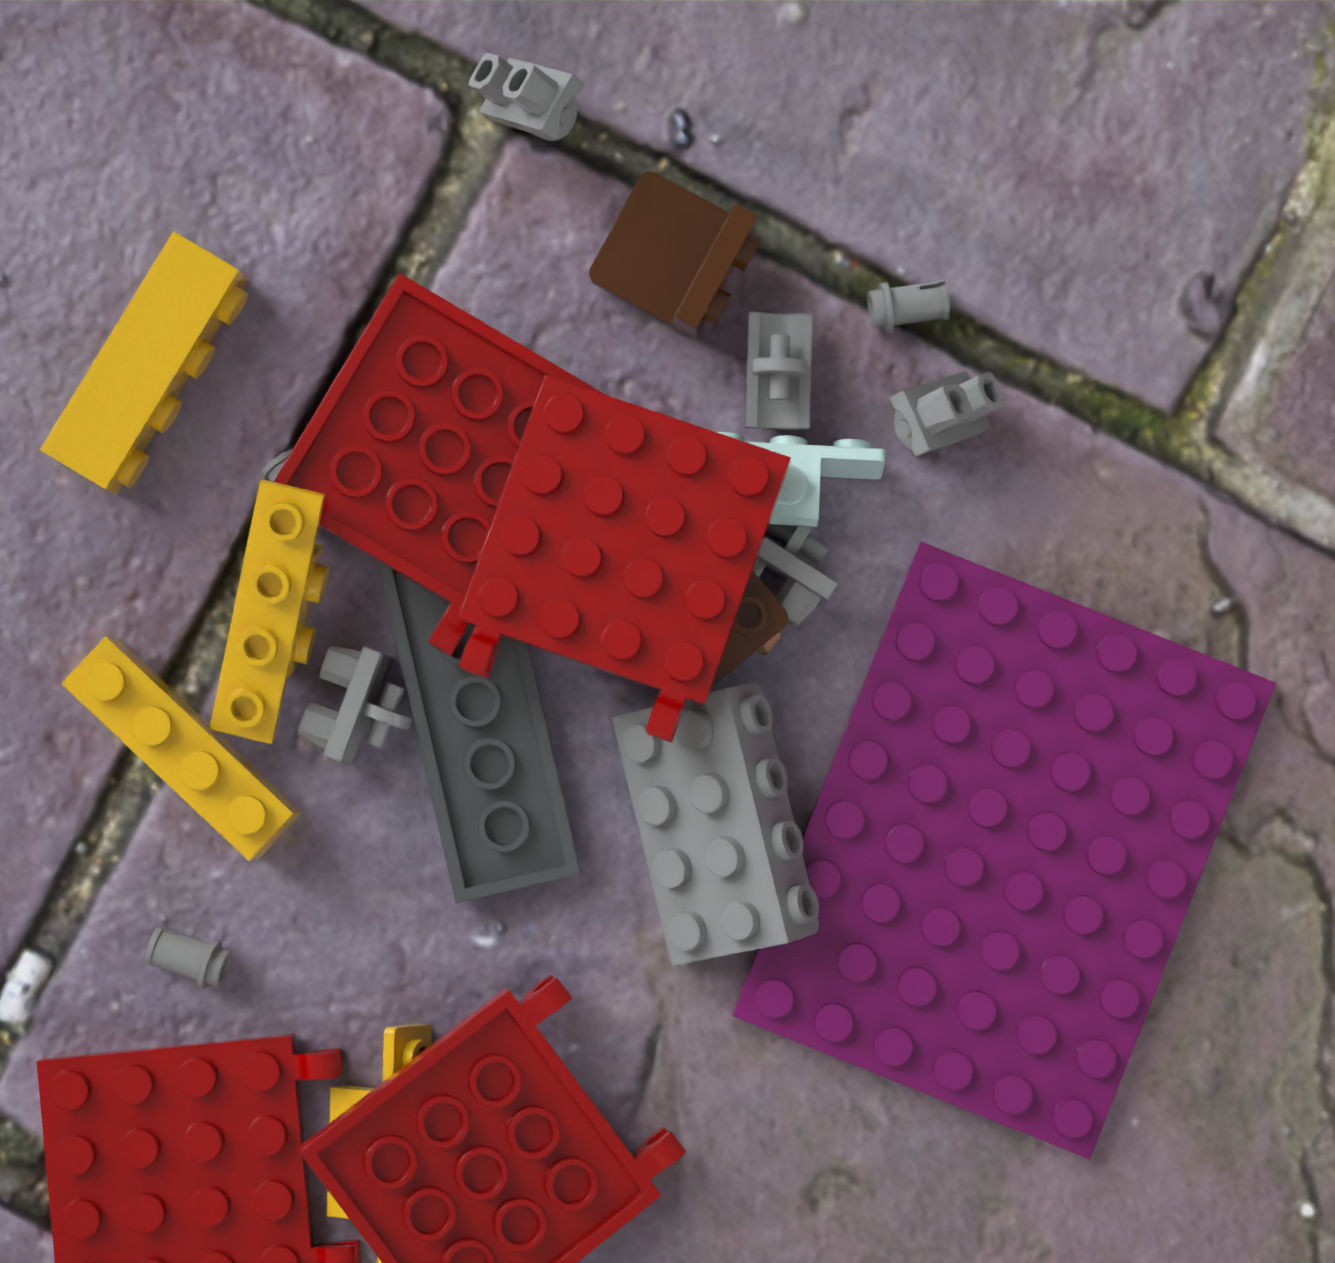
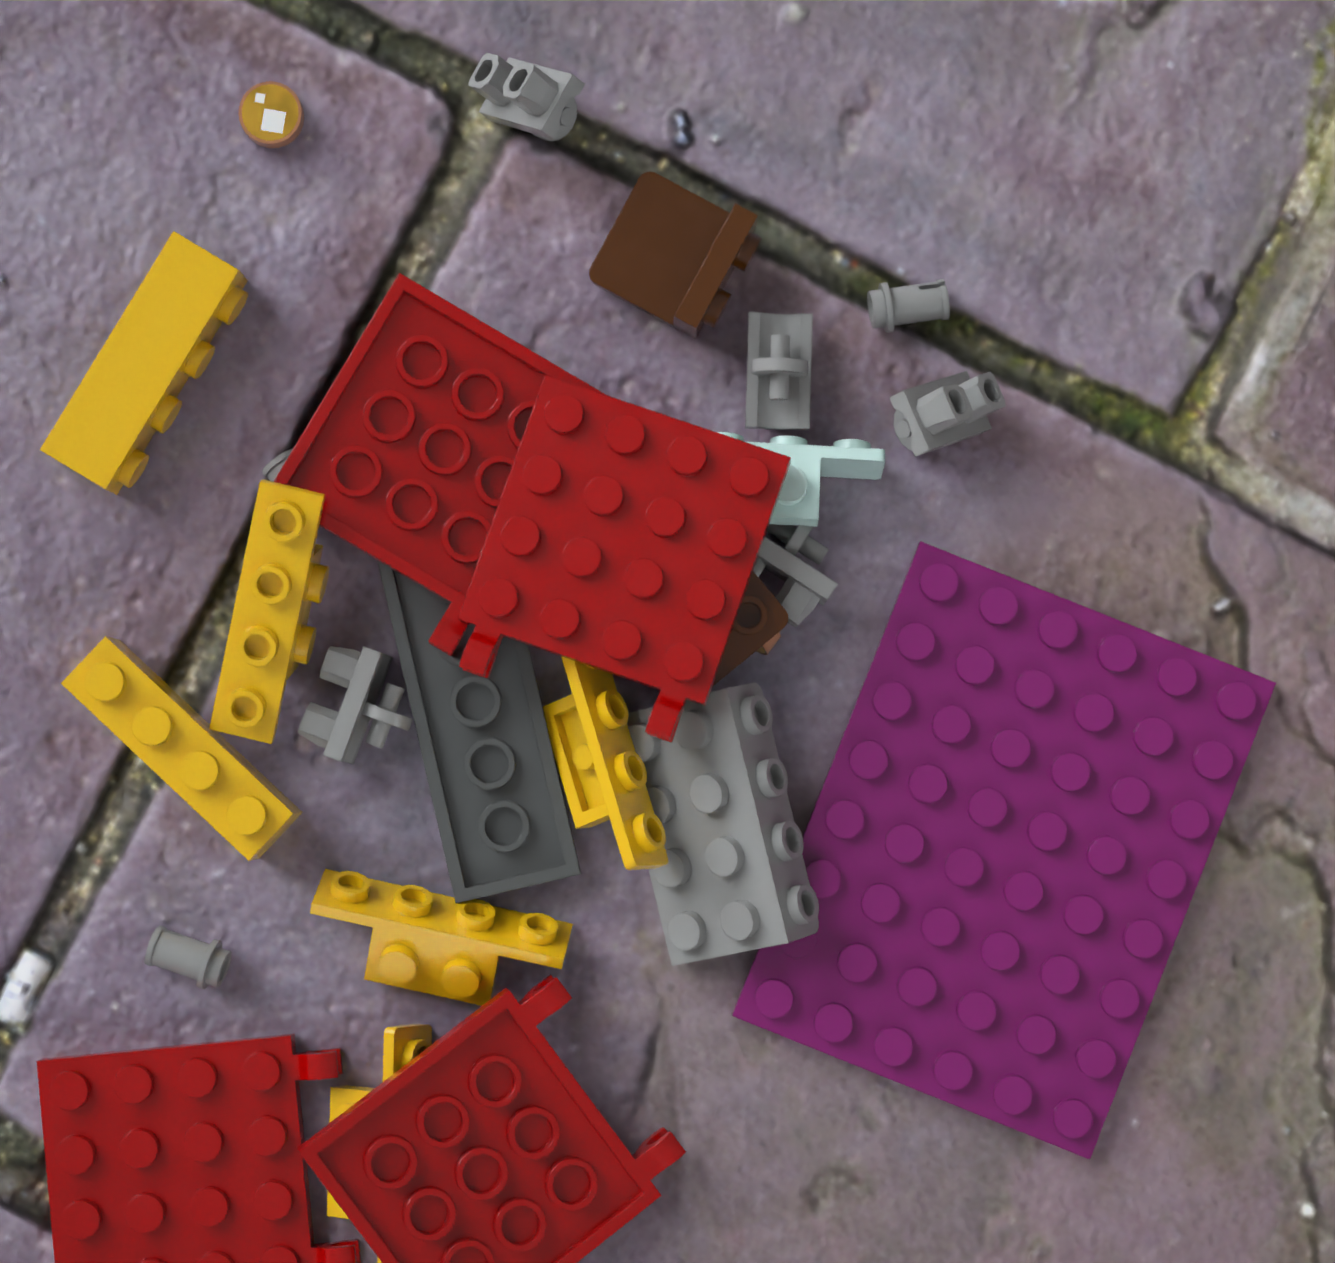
none -> tile [239,81,304,148]
none -> yellow bracket [310,869,573,1006]
none -> yellow bracket [543,656,668,870]

